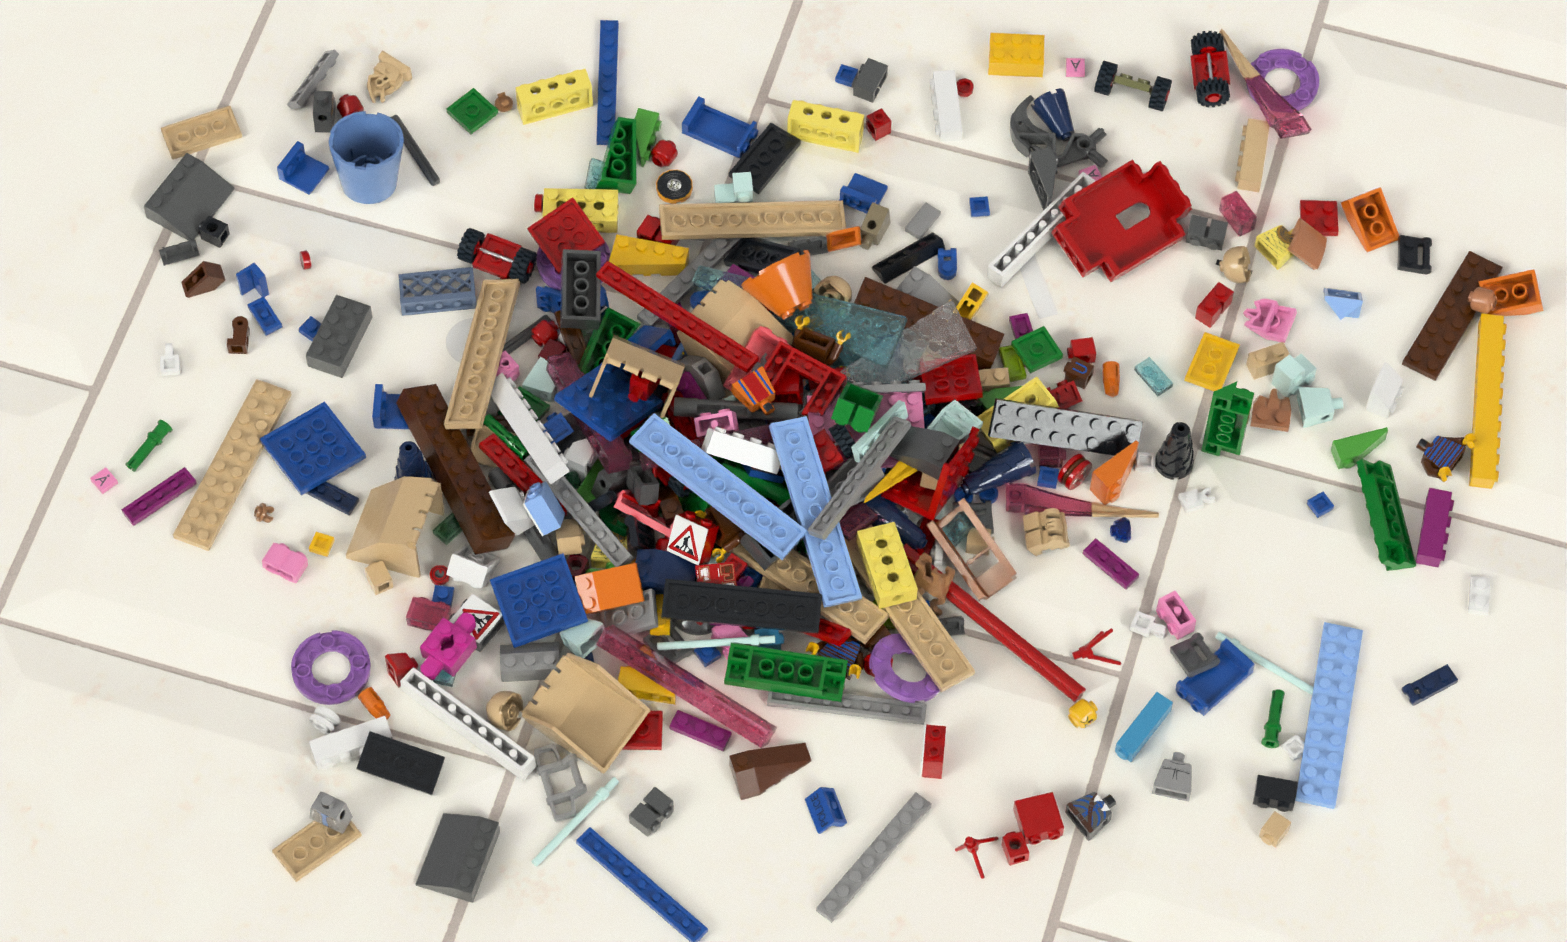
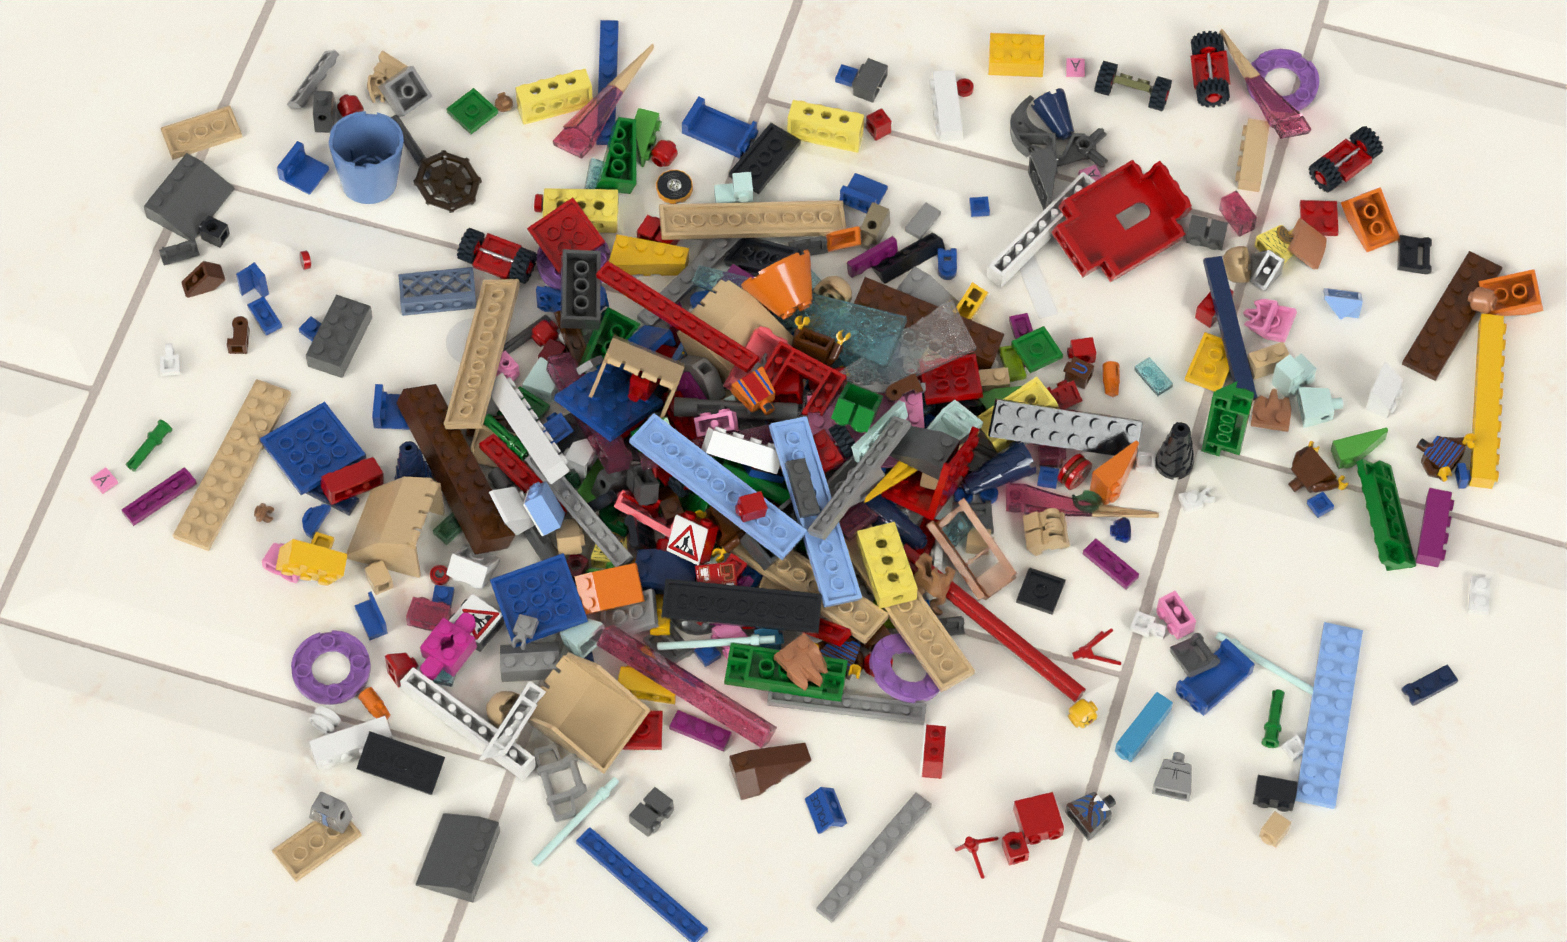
none -> yellow brick [275,539,348,586]
none -> blue plate [302,504,331,539]
none -> red brick [321,457,384,505]
none -> blue panel [355,591,388,641]
none -> light grey brick [378,66,433,117]
none -> dark brown plate [413,150,482,213]
none -> white wedge [479,681,546,761]
none -> light grey plate [511,614,539,650]
none -> clear pink plate [553,44,654,159]
none -> light grey plate [575,355,604,375]
none -> red brick [735,491,768,522]
none -> nougat plate [774,633,828,690]
none -> dark grey plate [785,458,820,518]
none -> magenta plate [847,236,898,278]
none -> reddish brown leg [885,373,923,403]
none -> black tile [1016,567,1066,615]
none -> clear green piece [1072,490,1102,513]
none -> dark blue tile [1203,256,1257,400]
none -> light grey slope [1250,250,1285,291]
none -> reddish brown torso [1288,441,1349,493]
none -> plate [1308,126,1383,193]
none -> blue plate [1454,462,1471,489]

